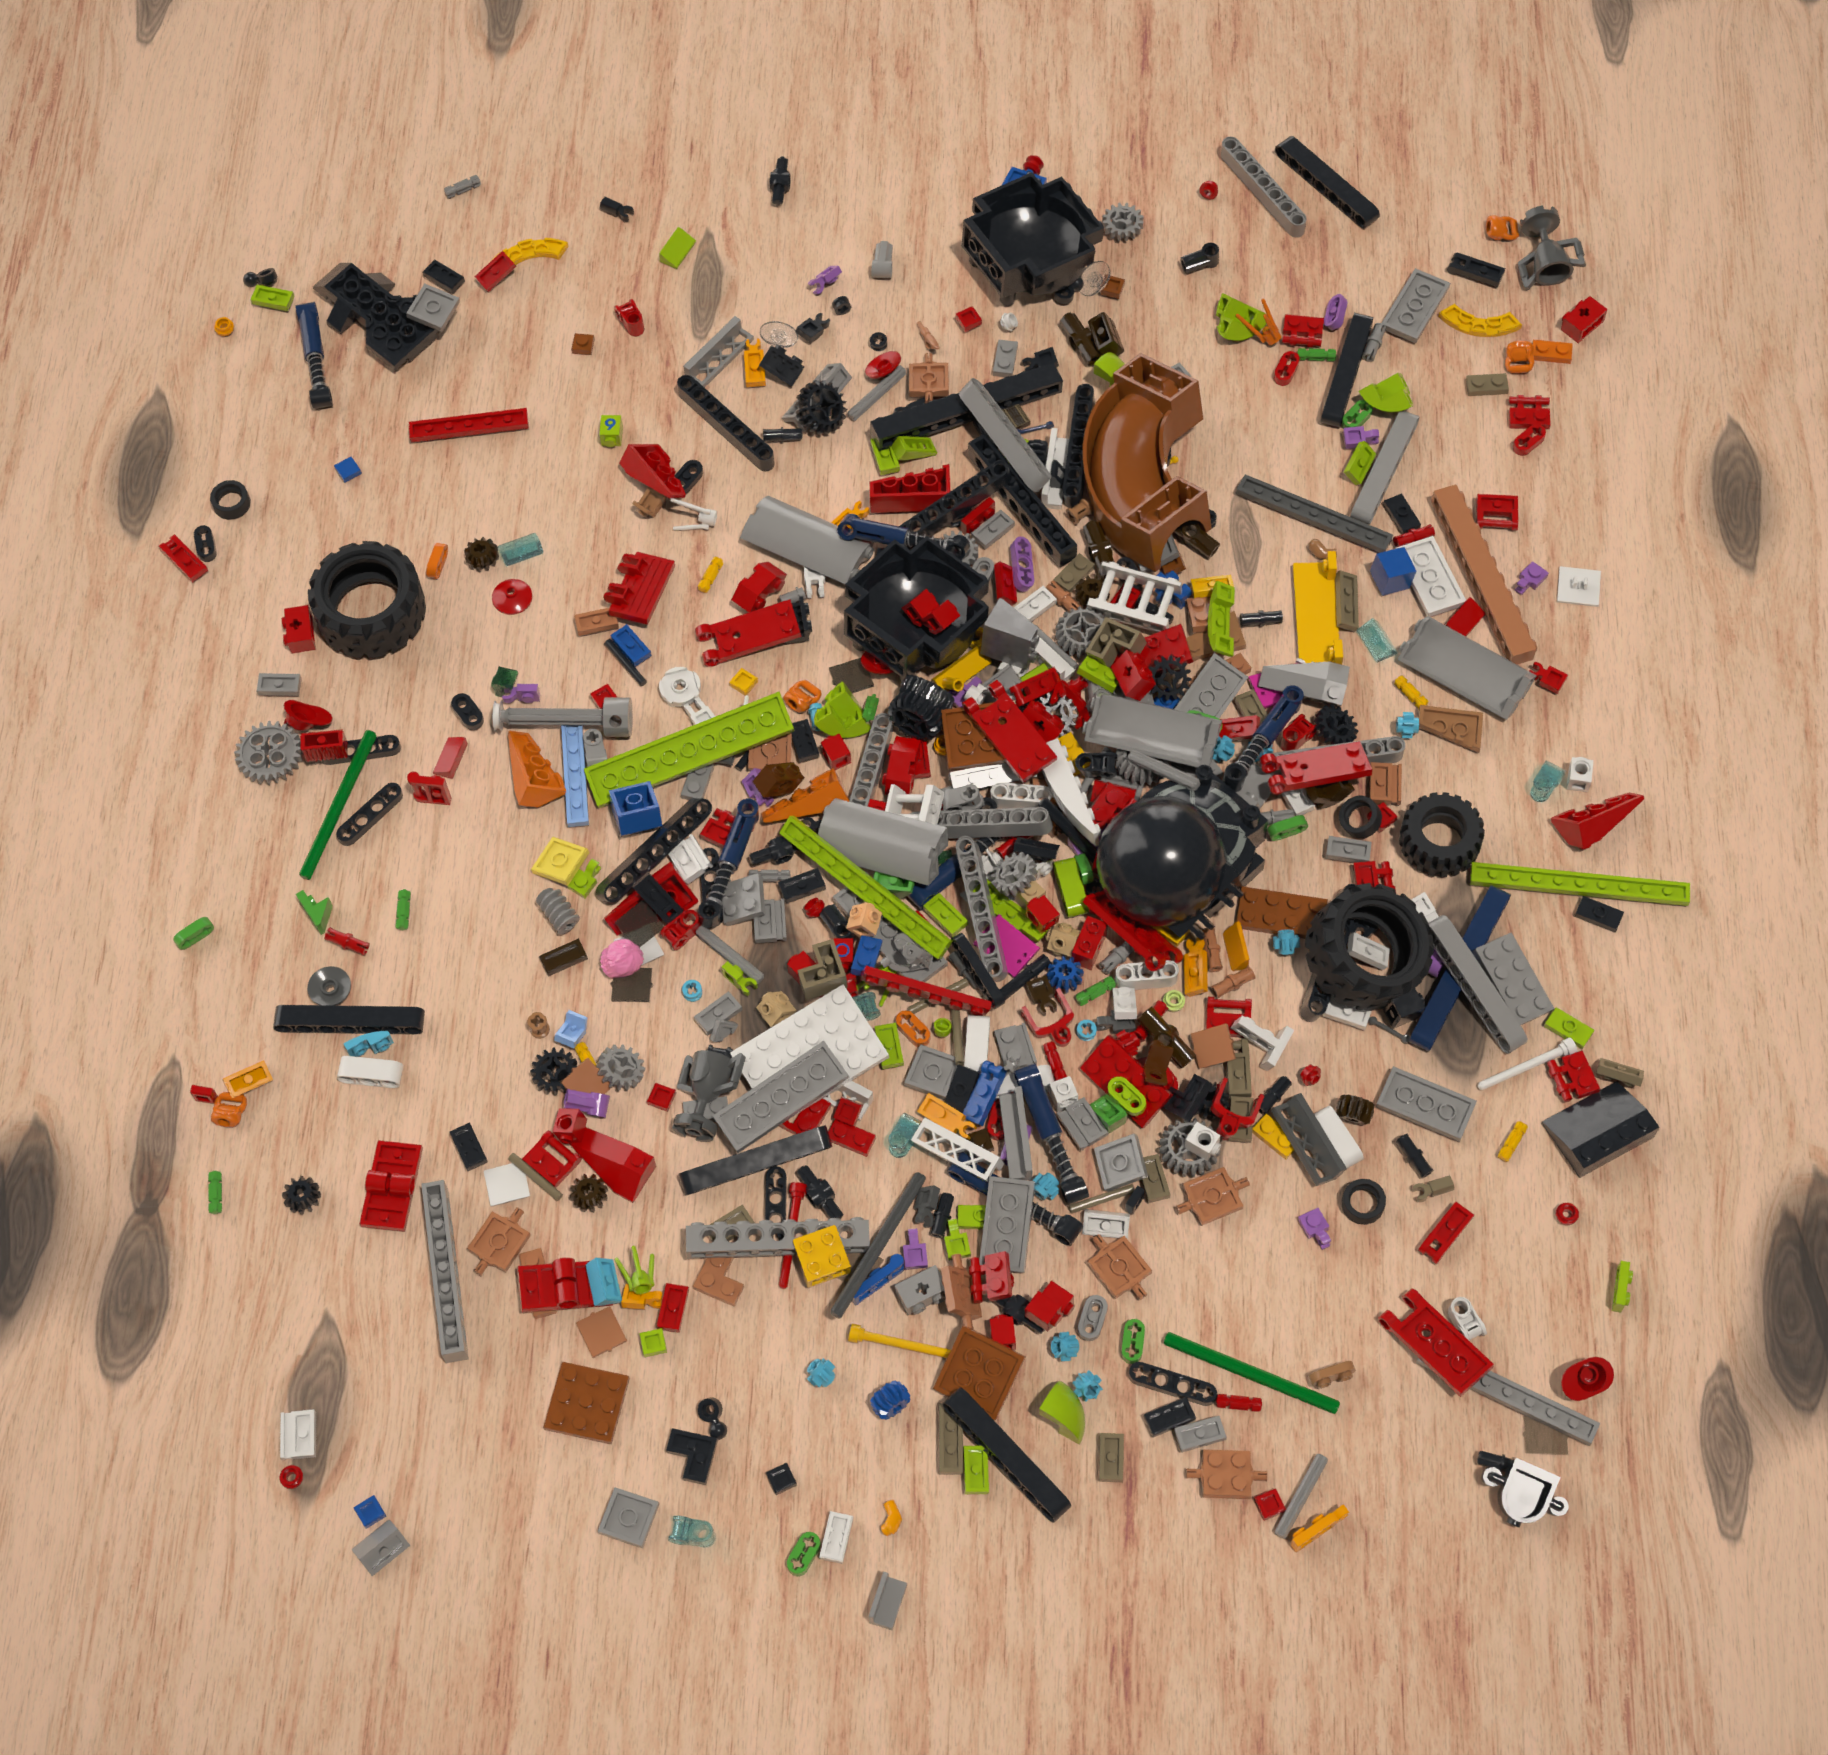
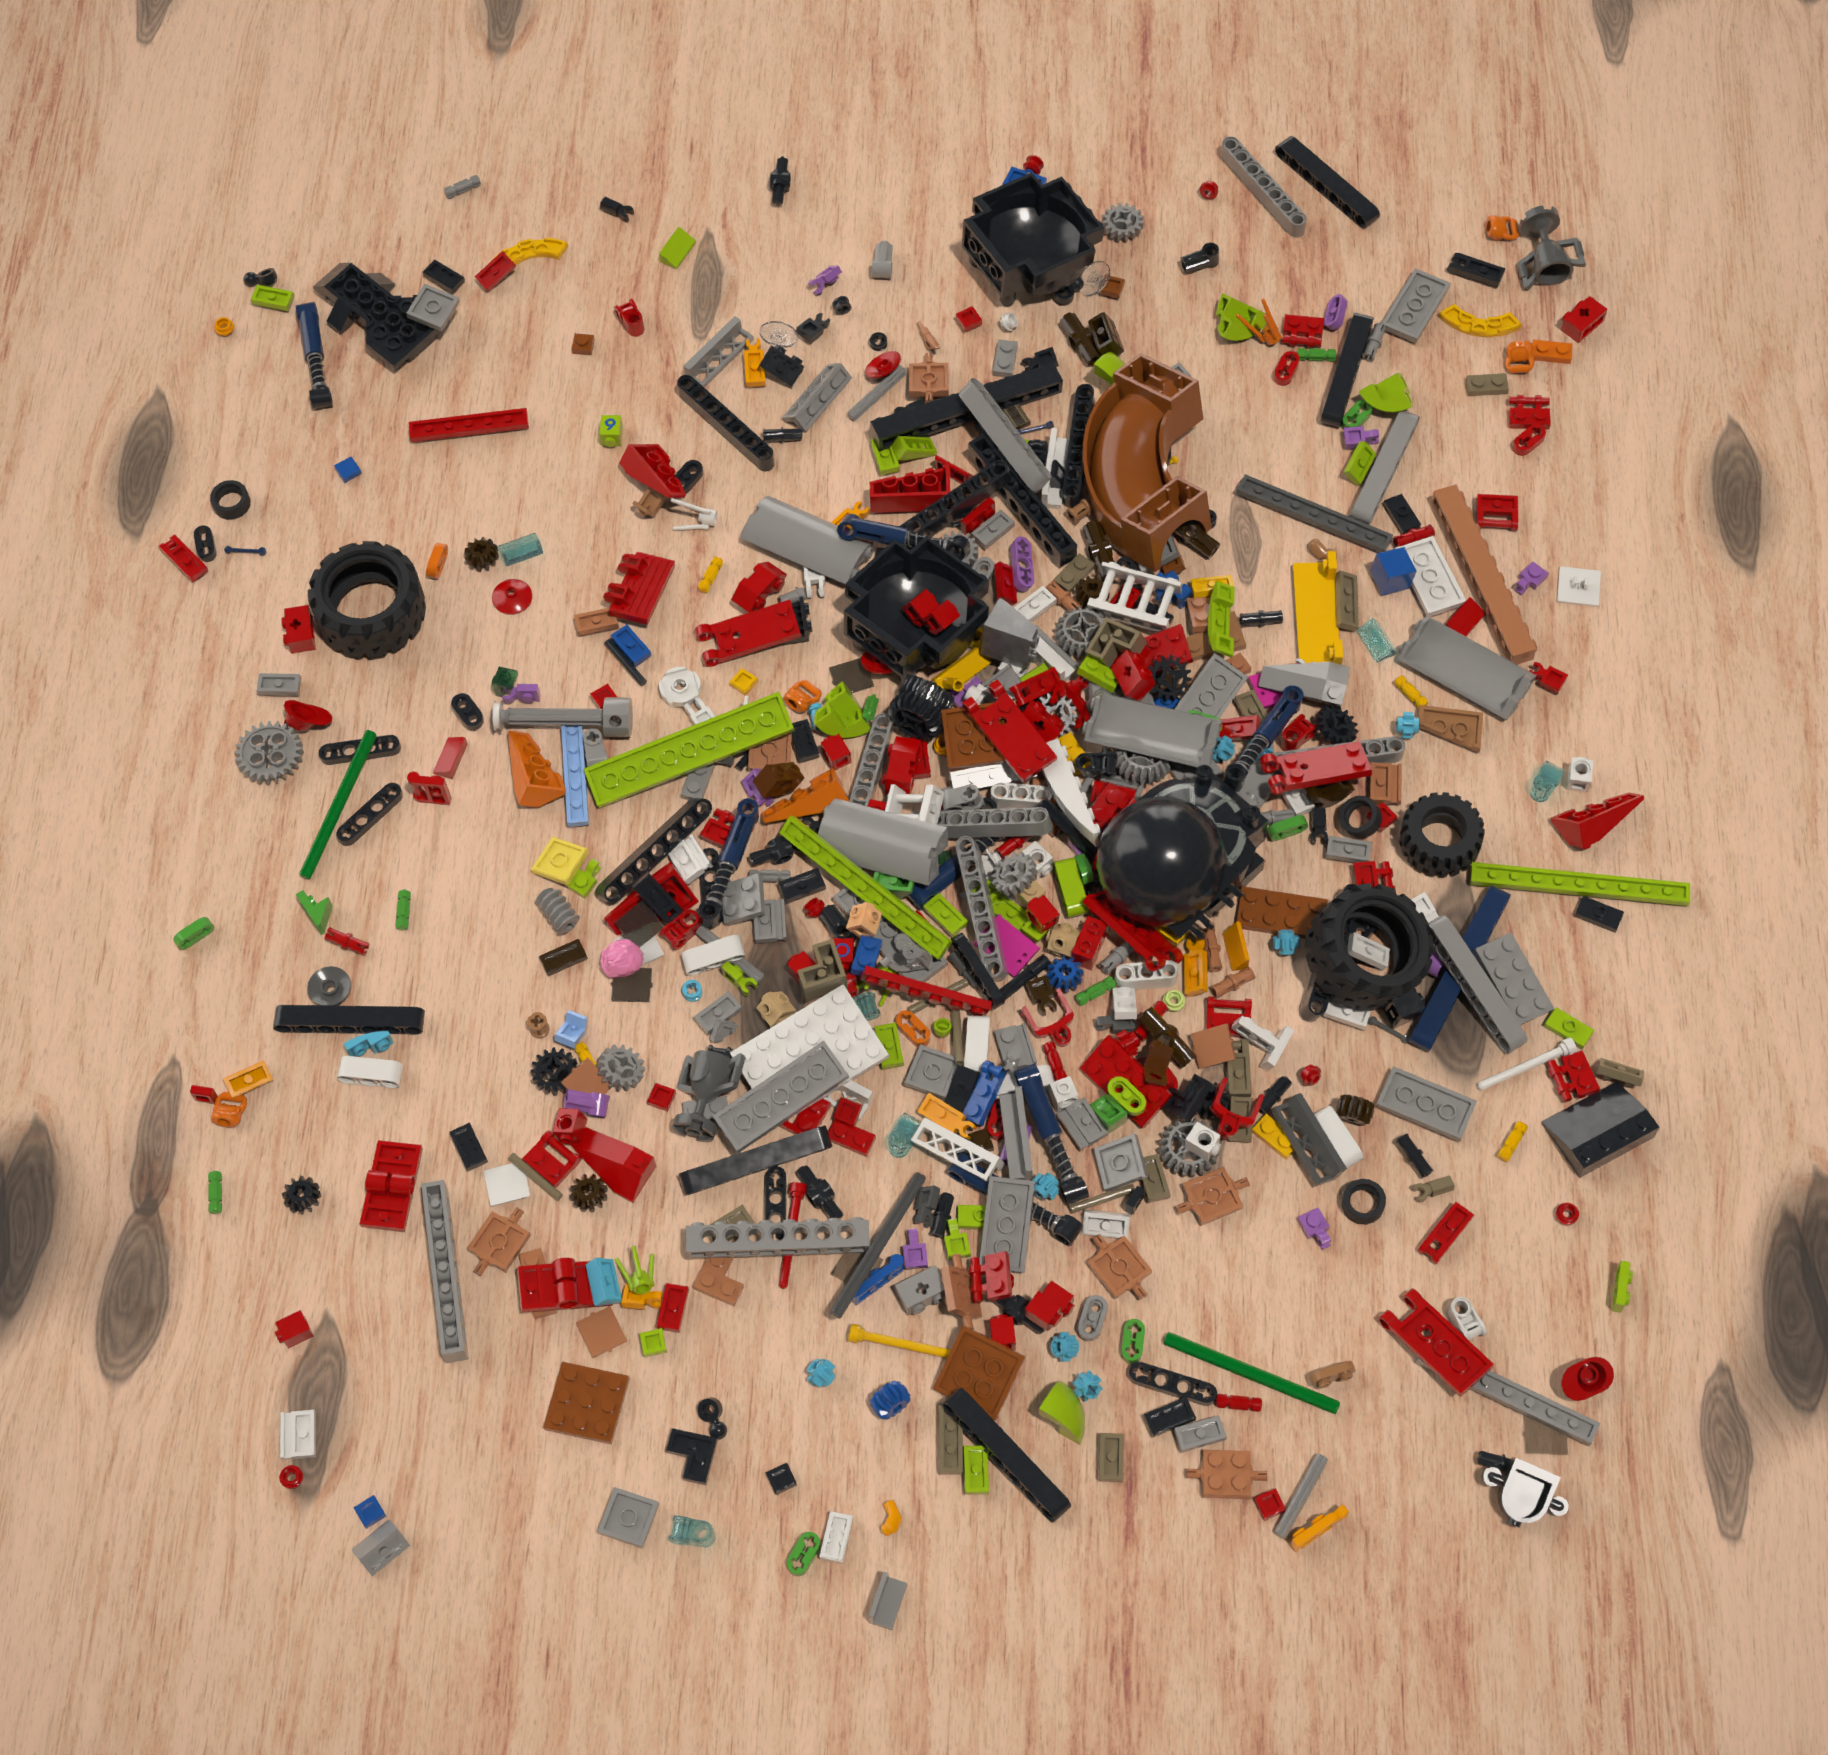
red brick [300,729,348,762] -> none
blue brick [609,781,662,836] -> none
yellow bracket [793,1225,851,1288] -> none
black gear [795,380,848,434] -> none
black plate [1013,837,1060,861] -> none
medium azure bush [1076,1020,1097,1041] -> none
light grey axle [1128,750,1200,791] -> none
none -> dark blue hinge [224,546,267,556]
none -> red brick [275,1310,314,1349]
none -> white beam [681,935,745,975]
none -> red slope [935,455,974,484]
none -> black bar [1311,807,1328,845]

